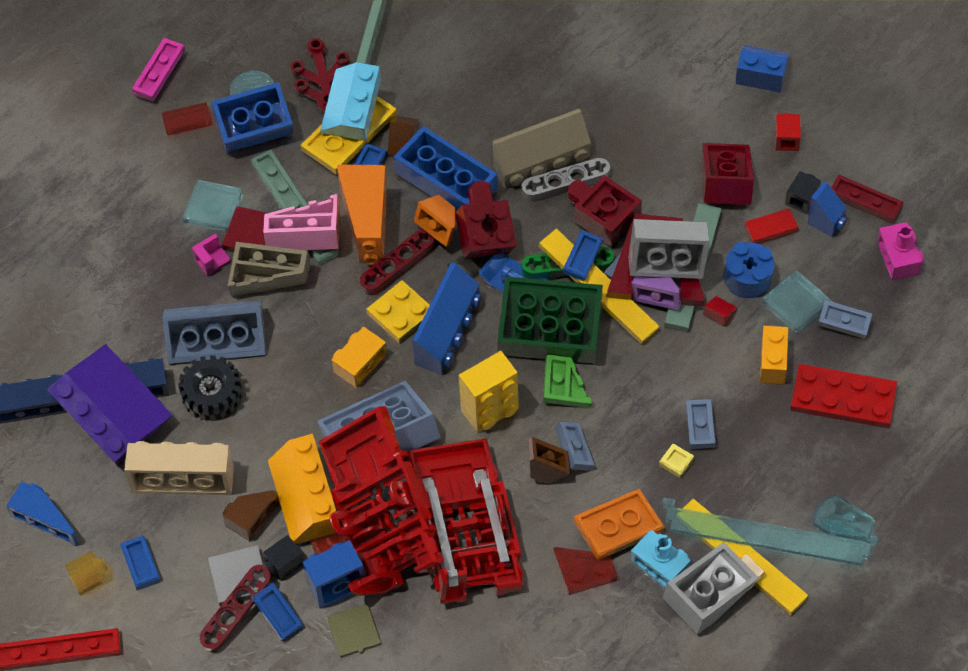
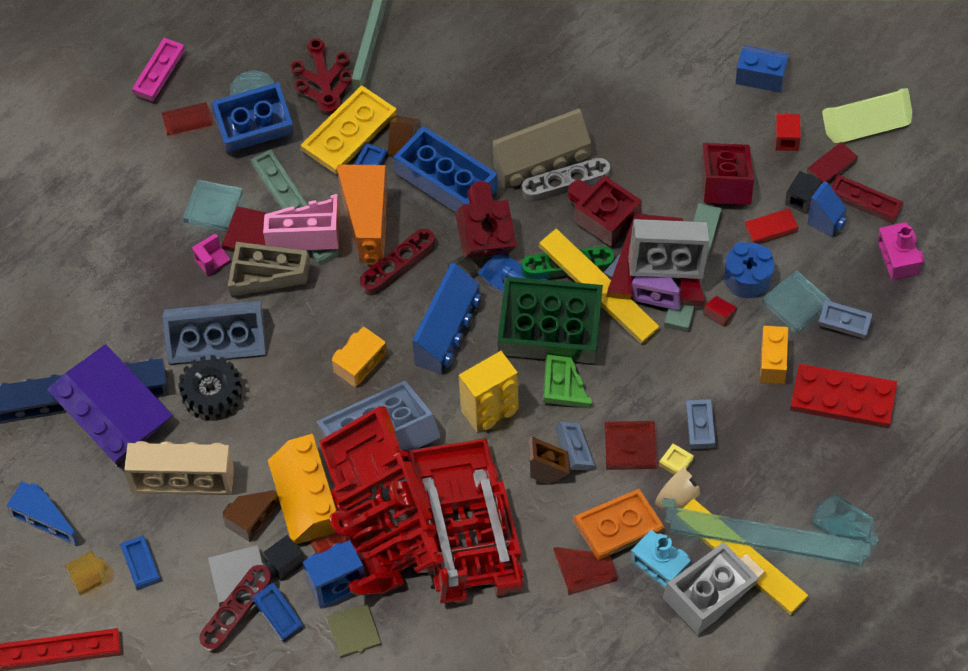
medium azure slope [320,62,381,141] -> none
yellow plate [366,280,430,344] -> none
orange slope [413,194,455,247] -> none
blue tile [562,230,603,282] -> none
none -> clear red tile [605,421,657,470]
none -> tan brick [655,467,701,511]
none -> dark red tile [807,142,858,185]
none -> yellowish green piece [822,88,912,143]

